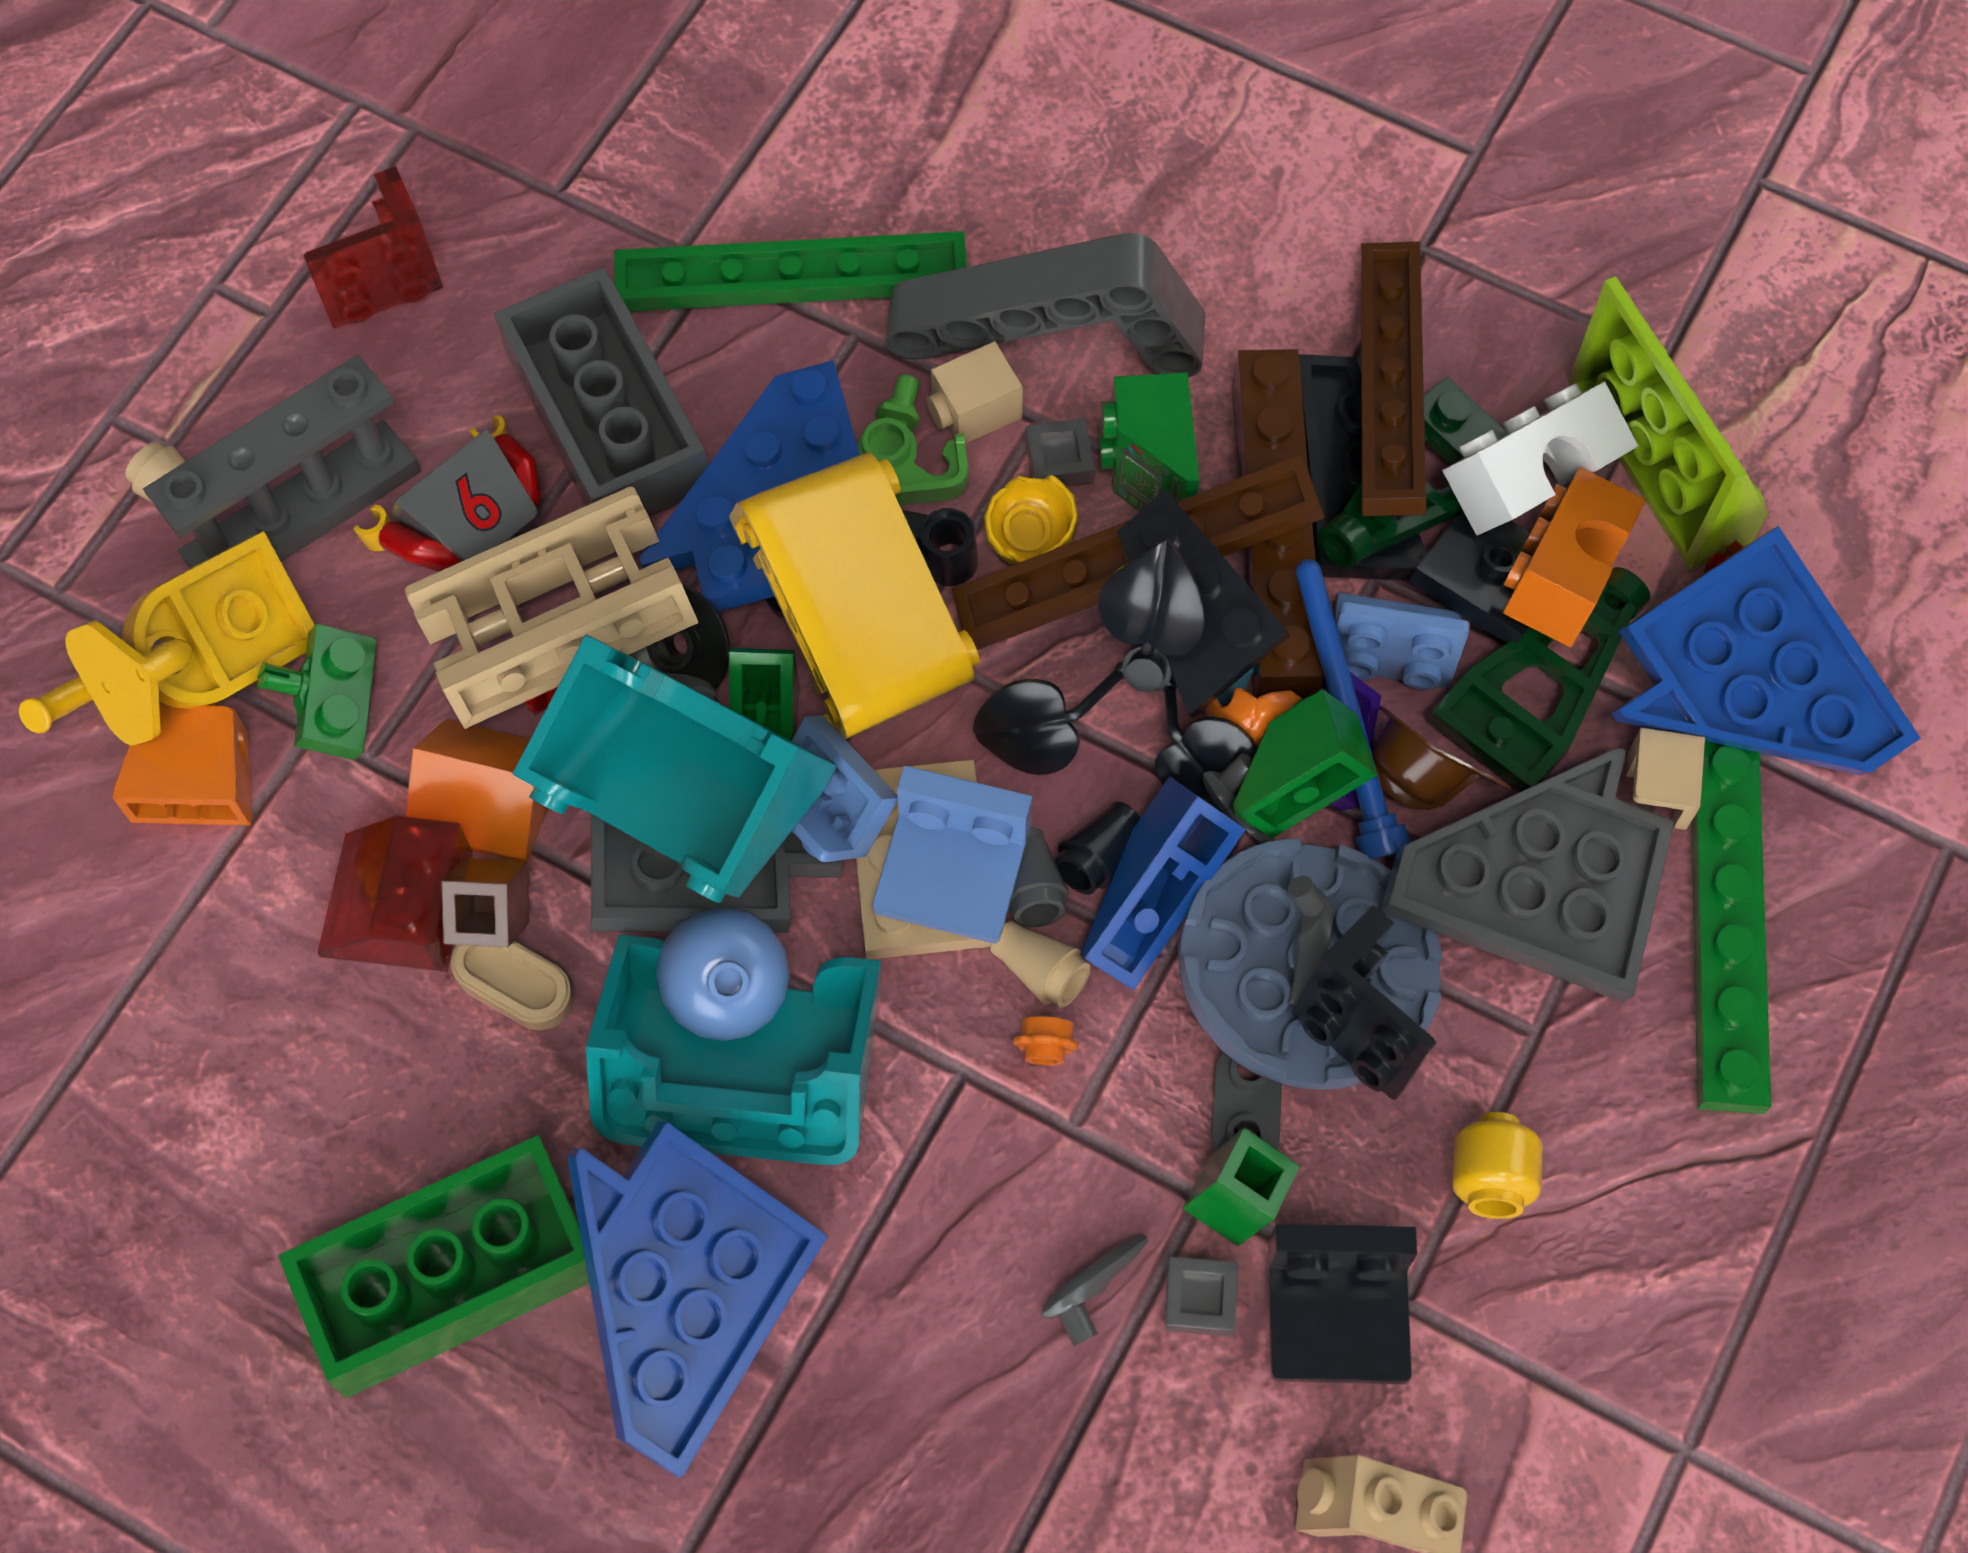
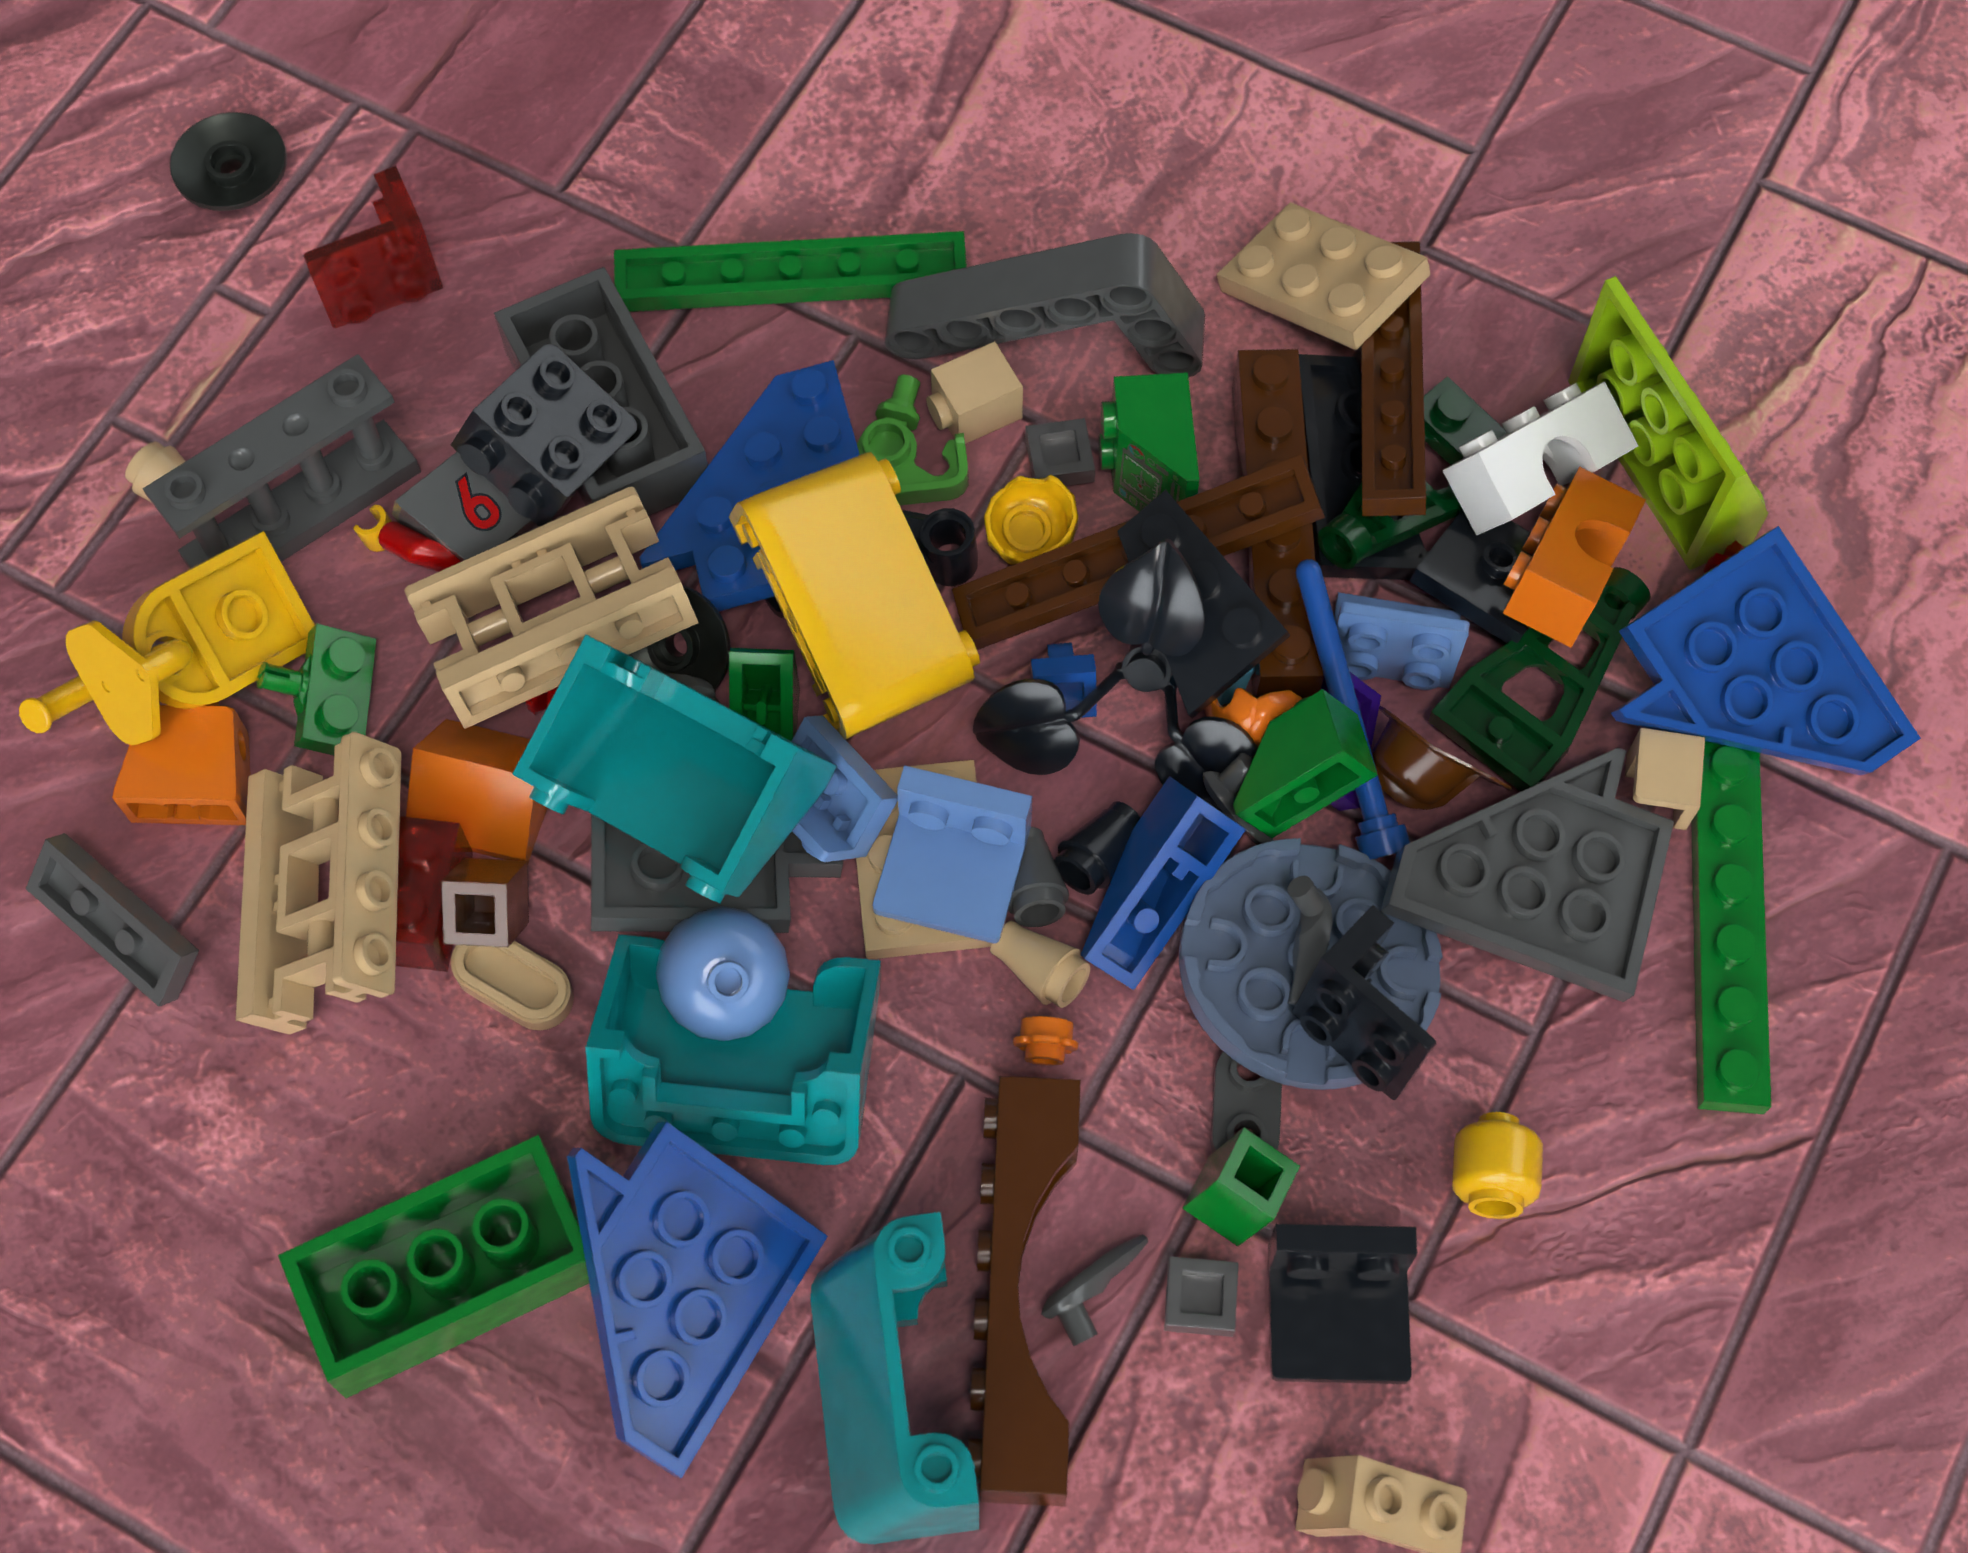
none -> dark grey plate [26,833,199,1007]
none -> pearl dark grey dish [170,112,287,211]
none -> tan fence [236,732,401,1035]
none -> black bracket [451,344,637,527]
none -> teal windscreen [810,1212,980,1544]
none -> reddish brown arch [968,1076,1081,1506]
none -> blue tile [1031,642,1097,718]
none -> tan plate [1216,202,1431,350]

